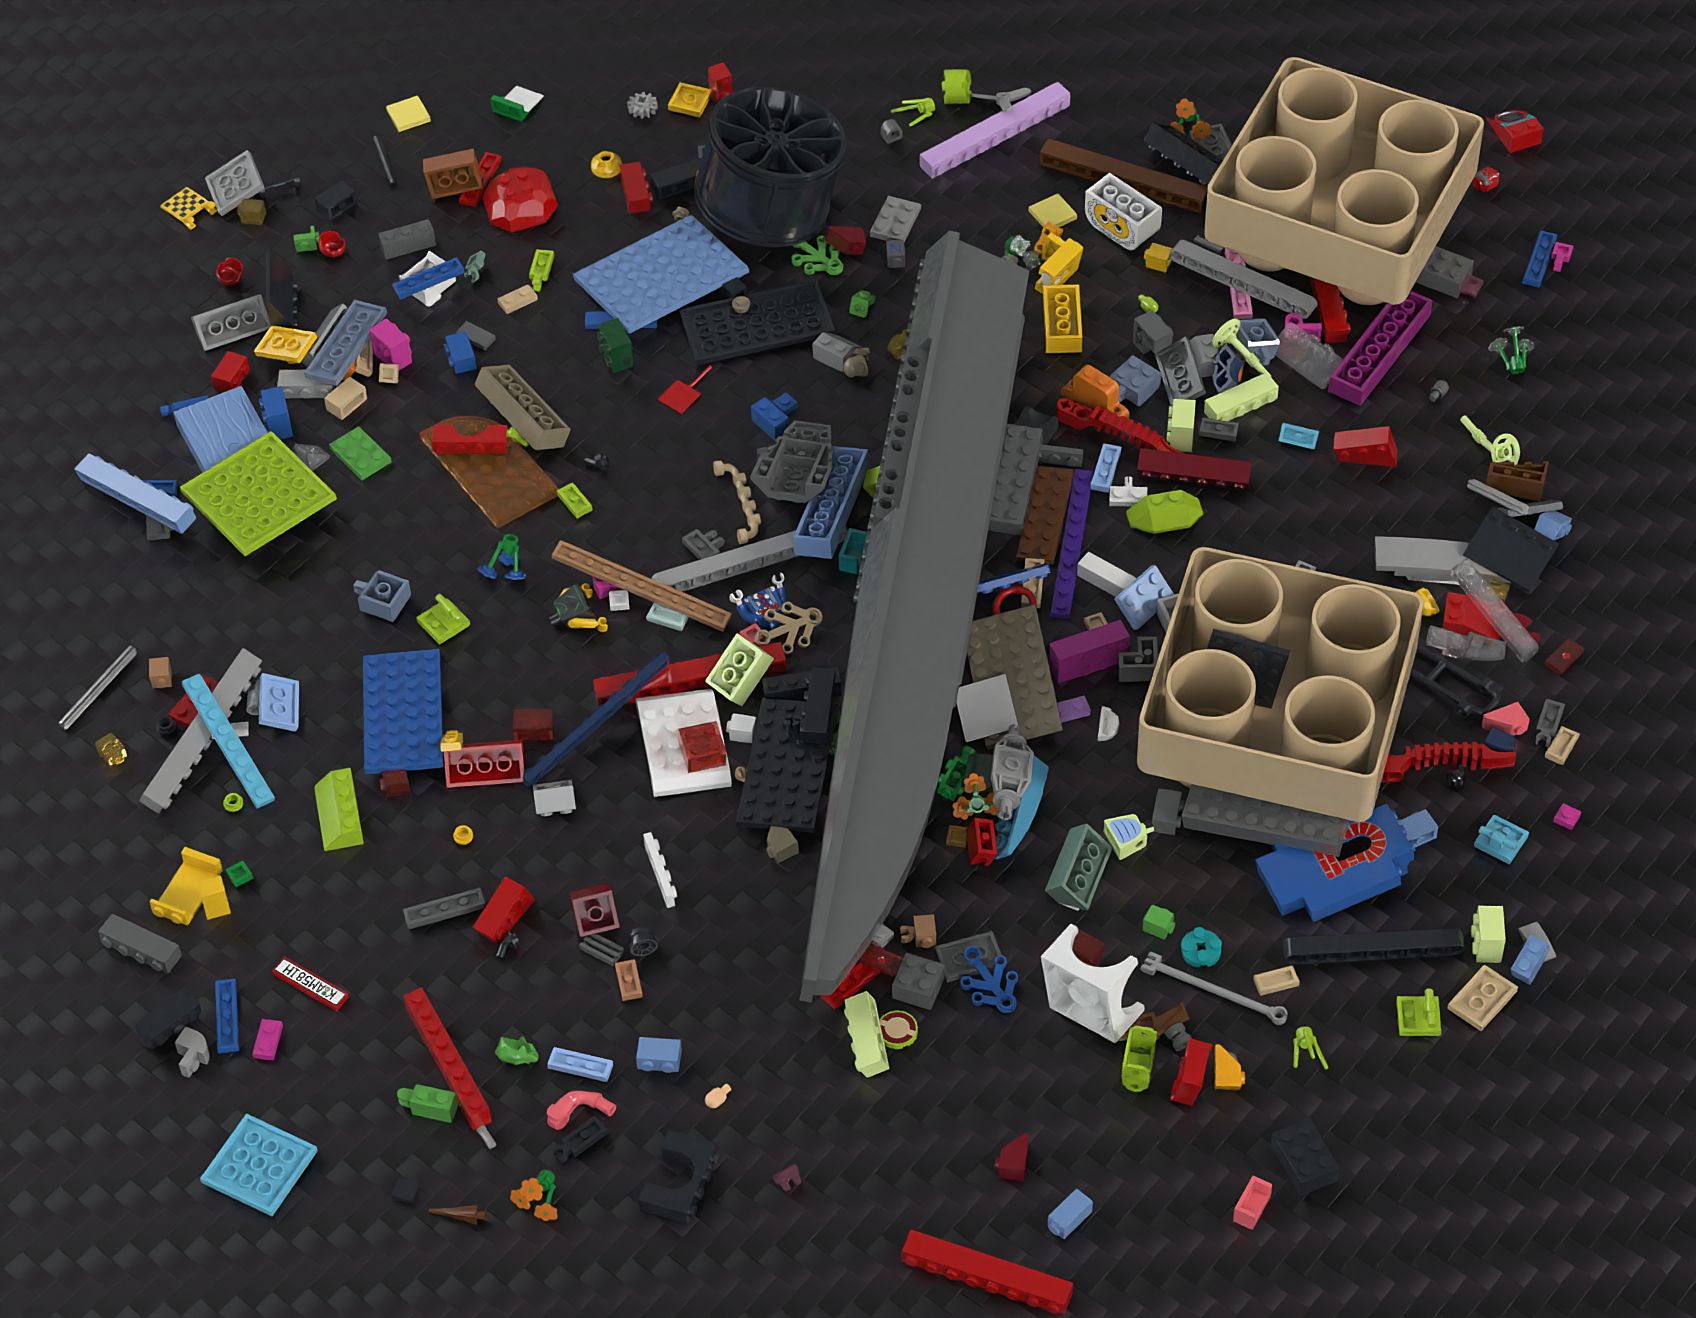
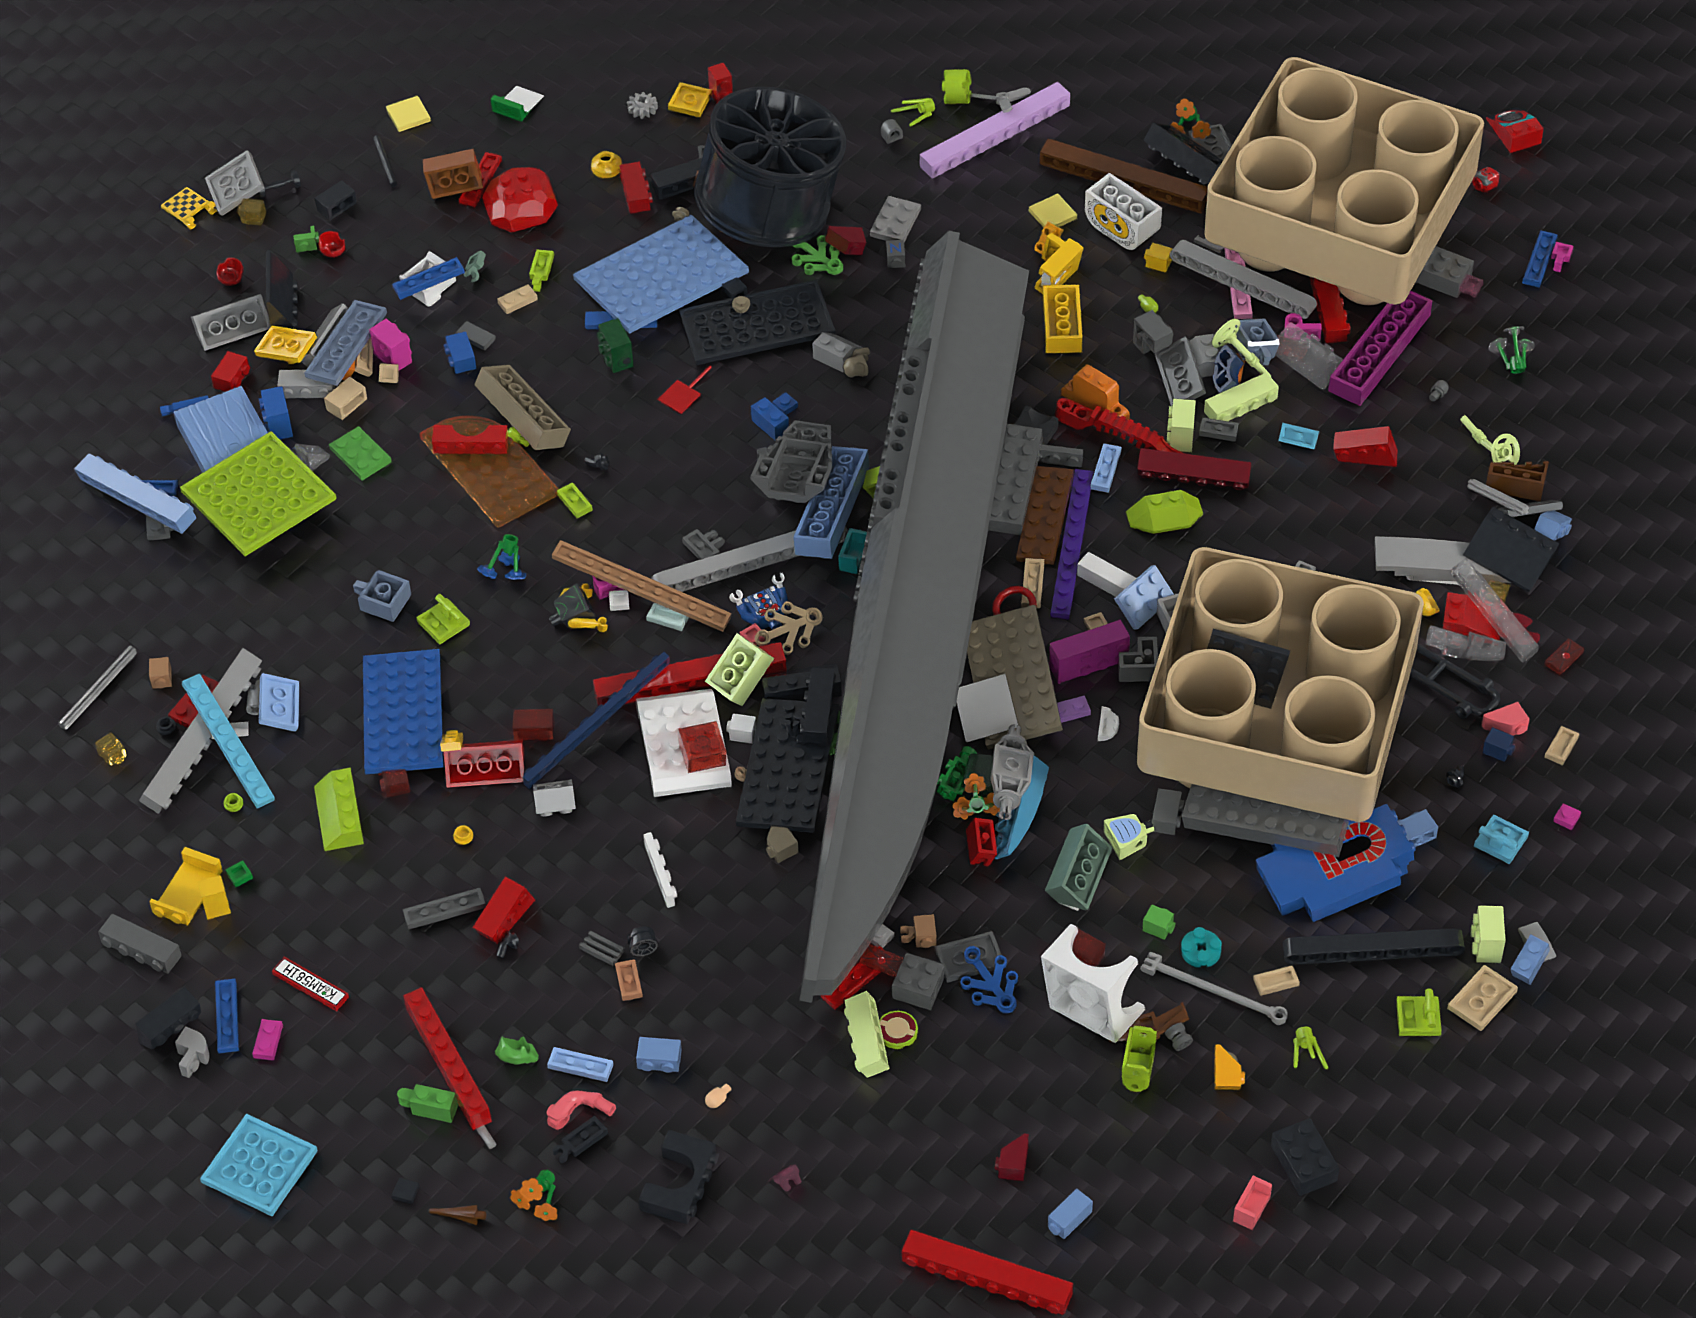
dark grey brick [378,219,436,260] -> none
dark red brick [569,883,619,937] -> none
tan bar [713,460,761,544] -> none
bright green bracket [849,291,876,317] -> none
clear yellow brick [888,329,909,359] -> none
pearl gold tile [946,825,968,848] -> none
plate [977,562,1051,594] -> none
clear plant [1001,235,1041,270] -> none
white plate [1109,477,1147,506] -> none
sand blue hinge [1110,355,1161,406] -> none
red piece [1170,1037,1213,1106] -> none
red piece [1381,742,1516,782] -> none
dark grey plate [1535,699,1565,748] -> none

